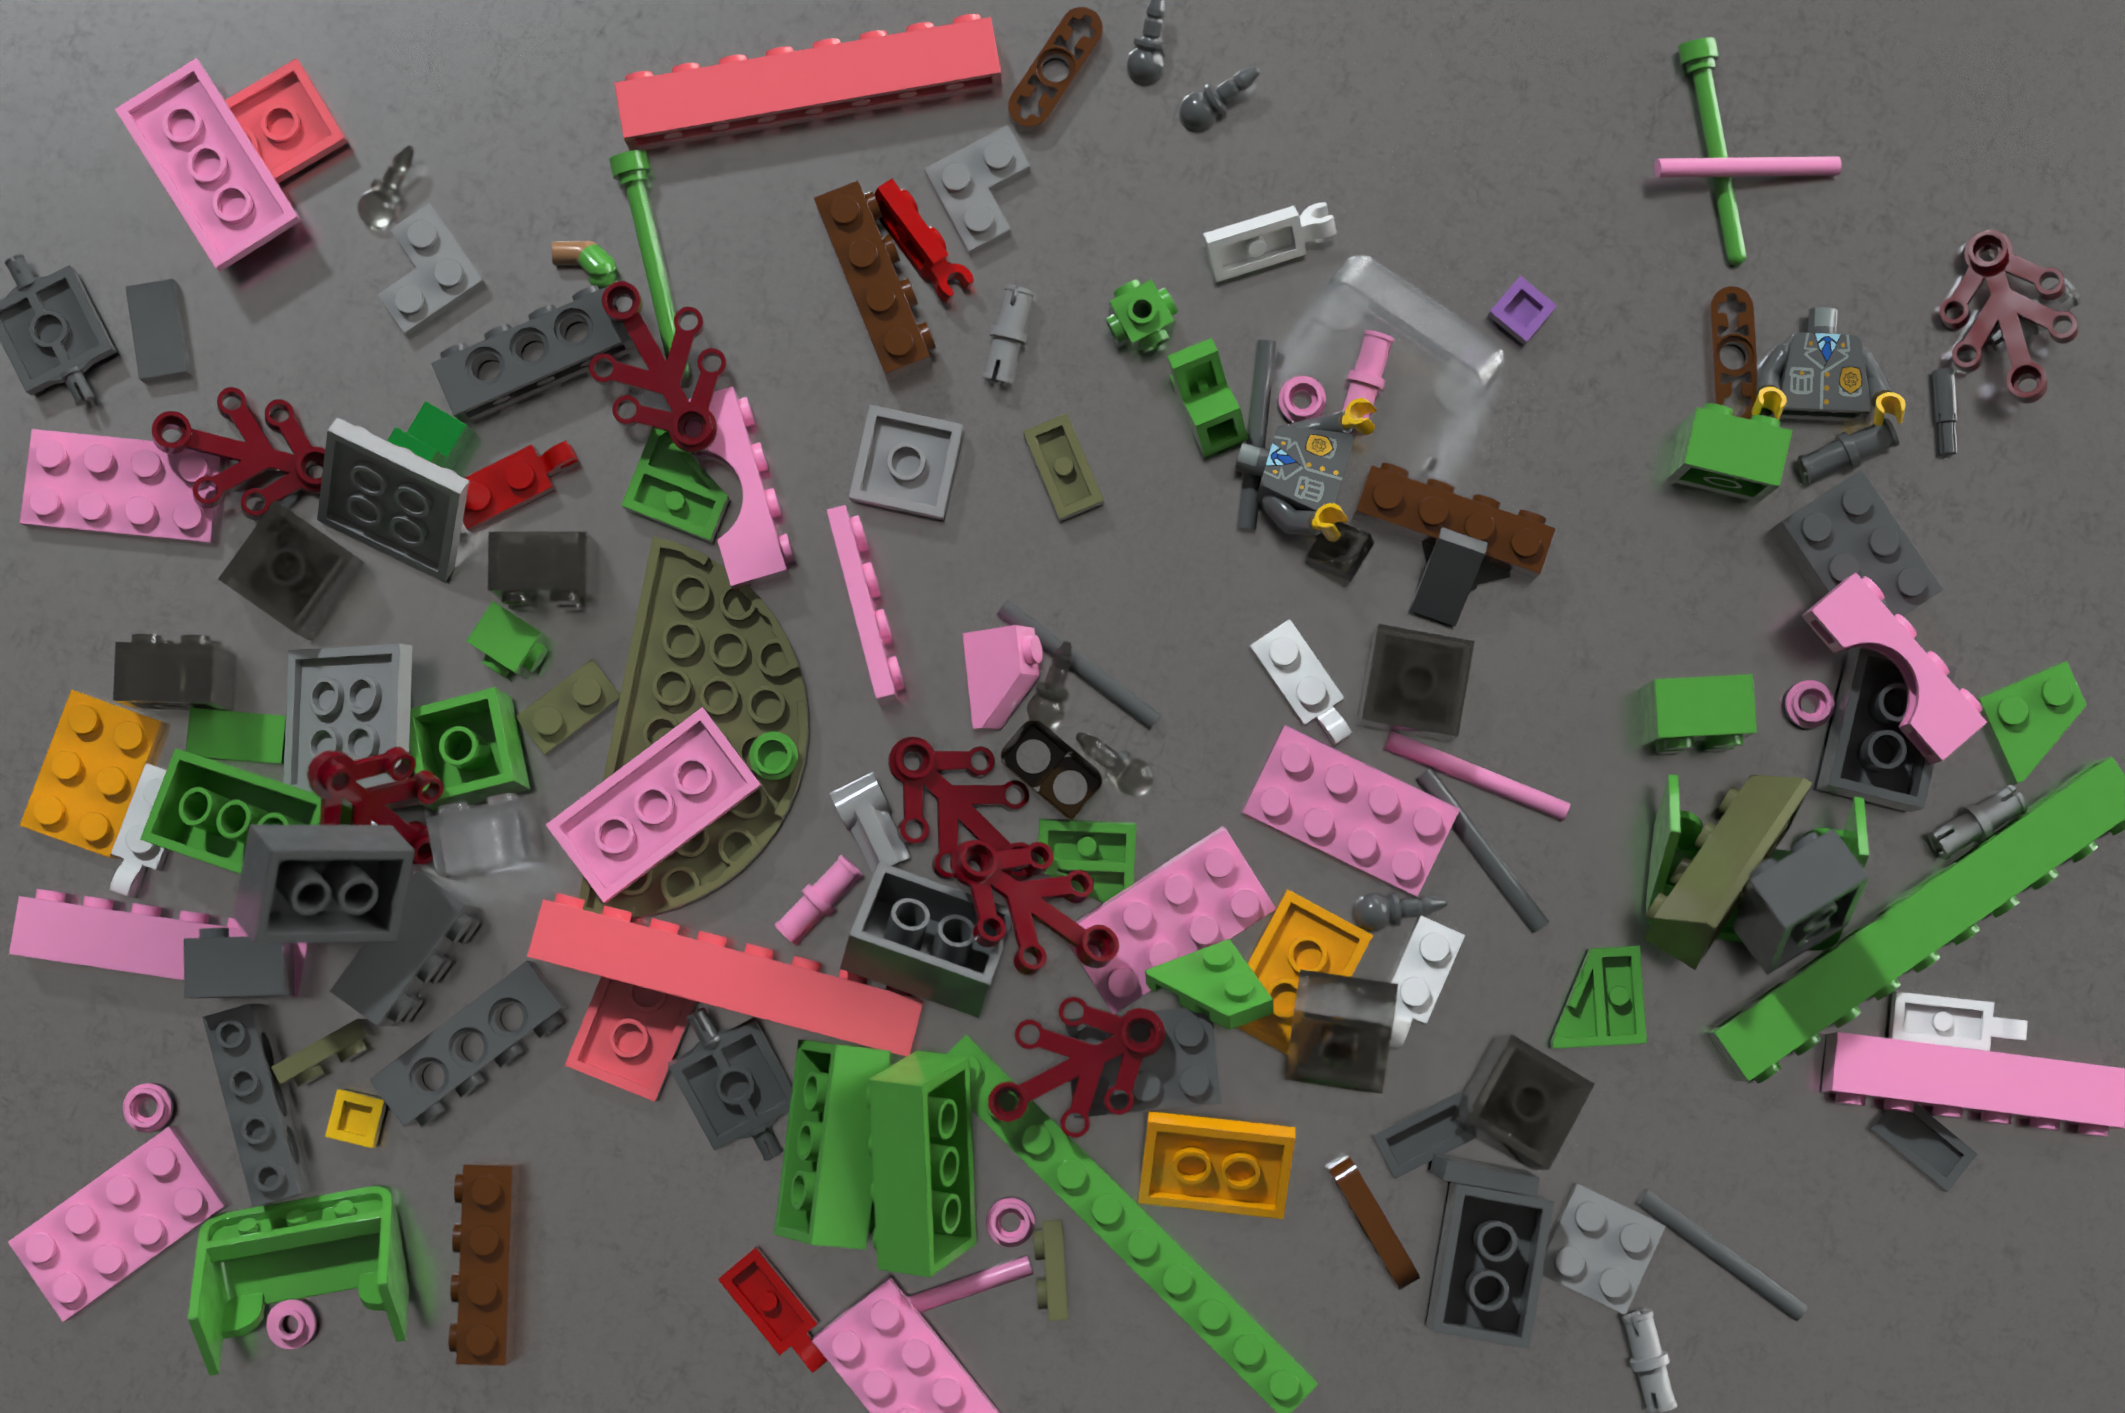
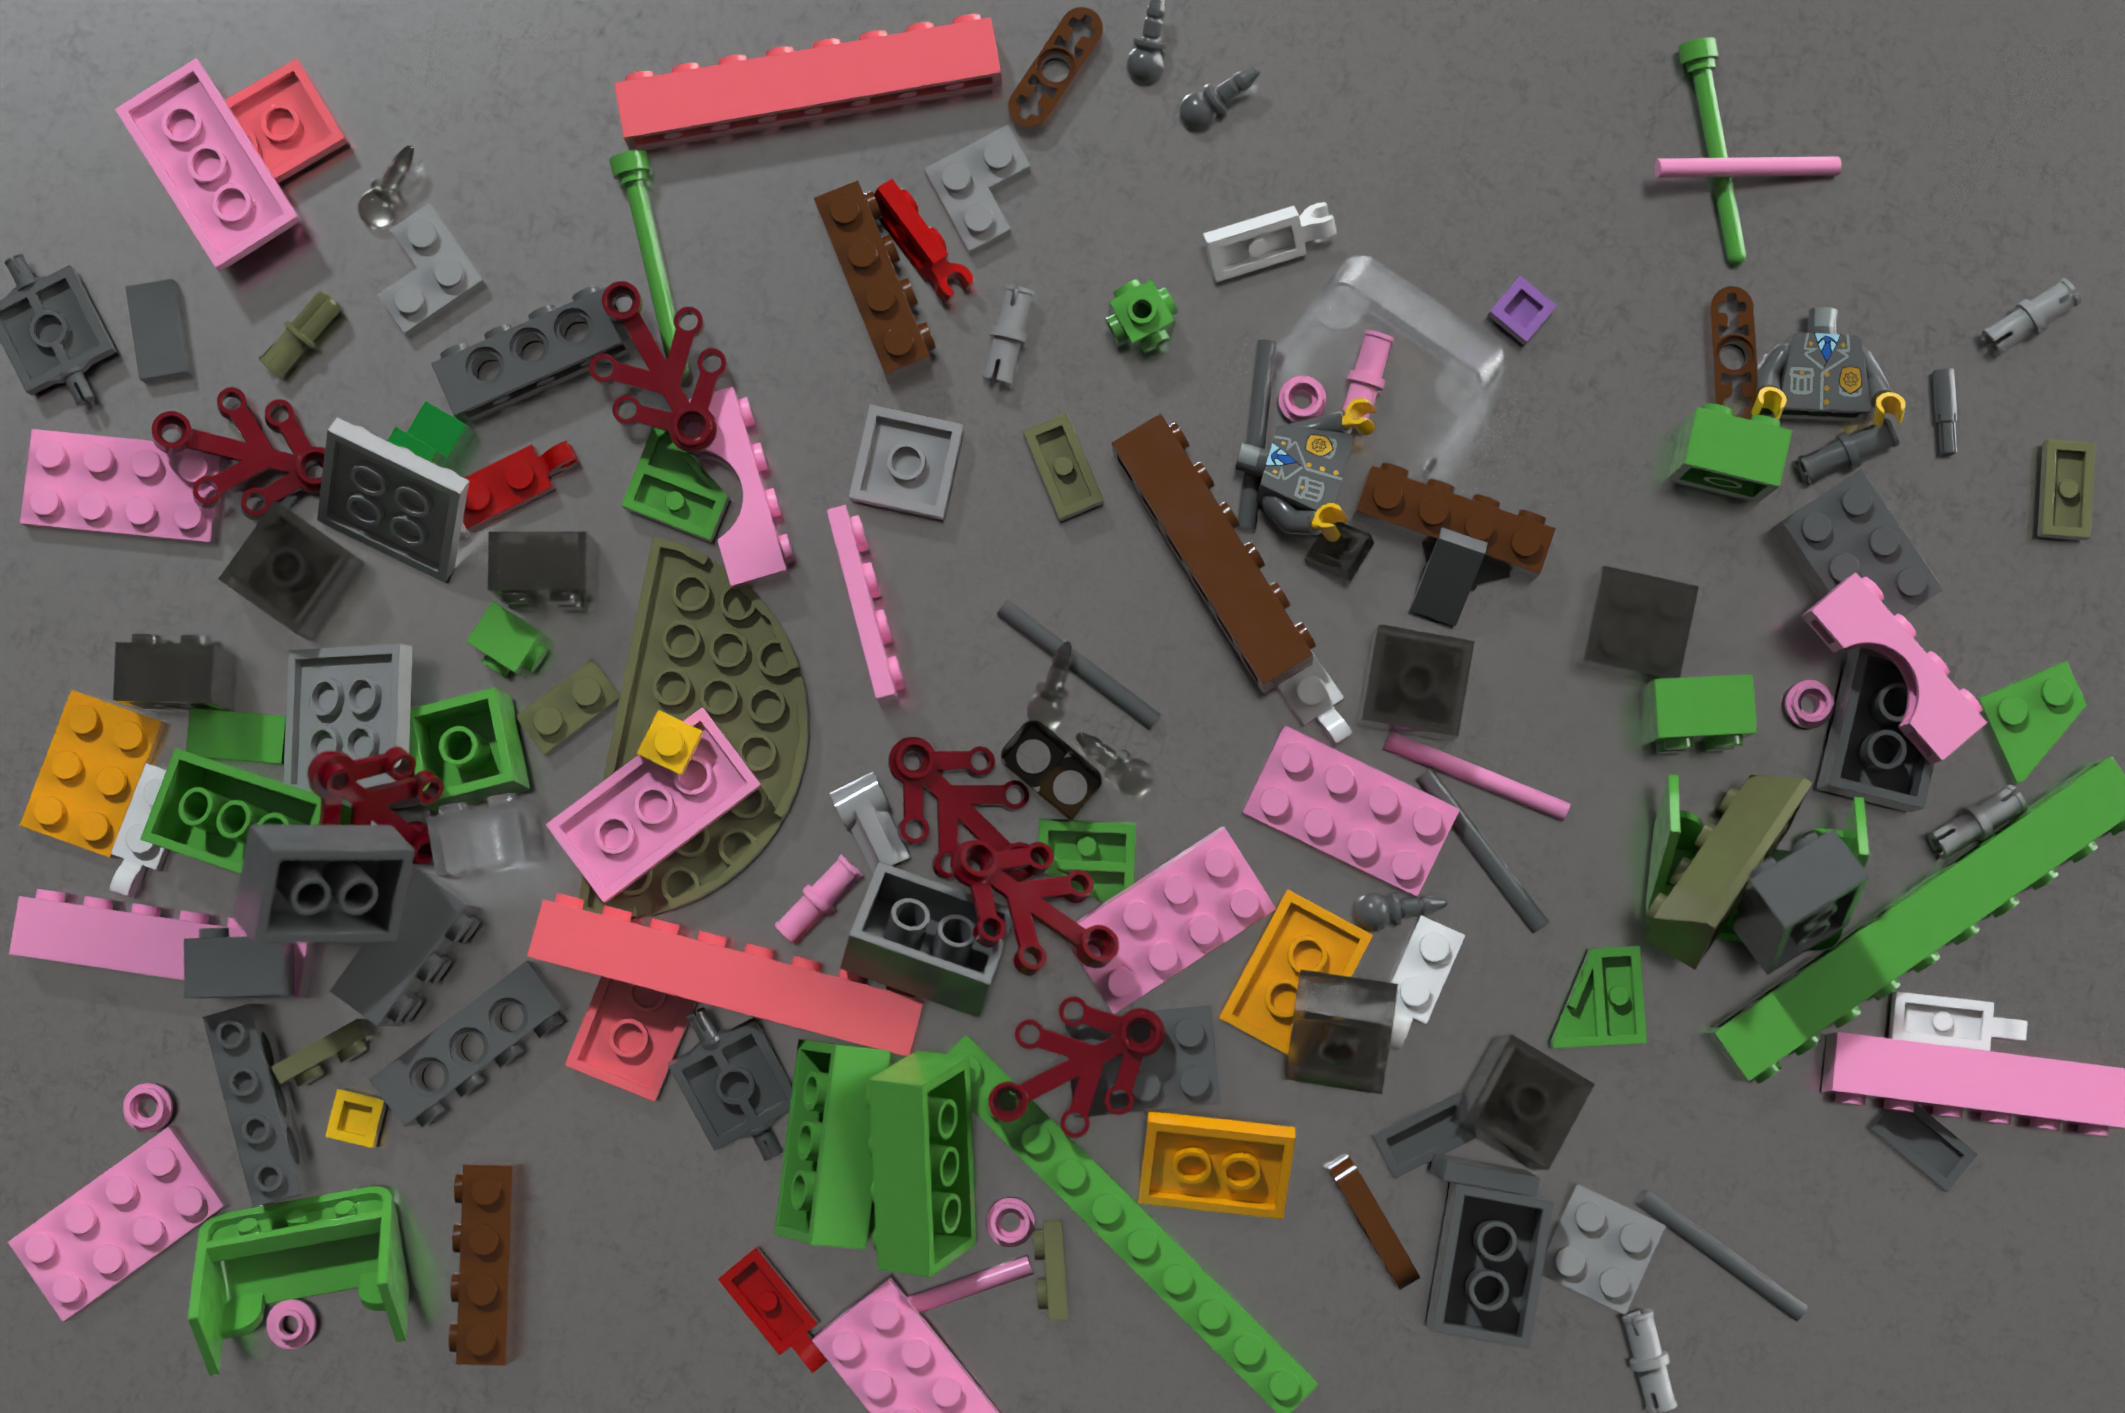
arm [552,241,617,288] -> none
bright green plate [749,731,798,780] -> none
bright pink slope [963,625,1042,731] -> none
bright green wing [1145,939,1274,1030] -> none
bright green brick [1167,338,1249,457] -> none
plant [1939,230,2079,403] -> none
none -> olive axle [258,291,341,379]
none -> yellow plate [637,710,704,776]
none -> reddish brown brick [1111,413,1316,694]
none -> clear smoke brick [1576,566,1699,682]
none -> olive plate [2037,439,2096,541]

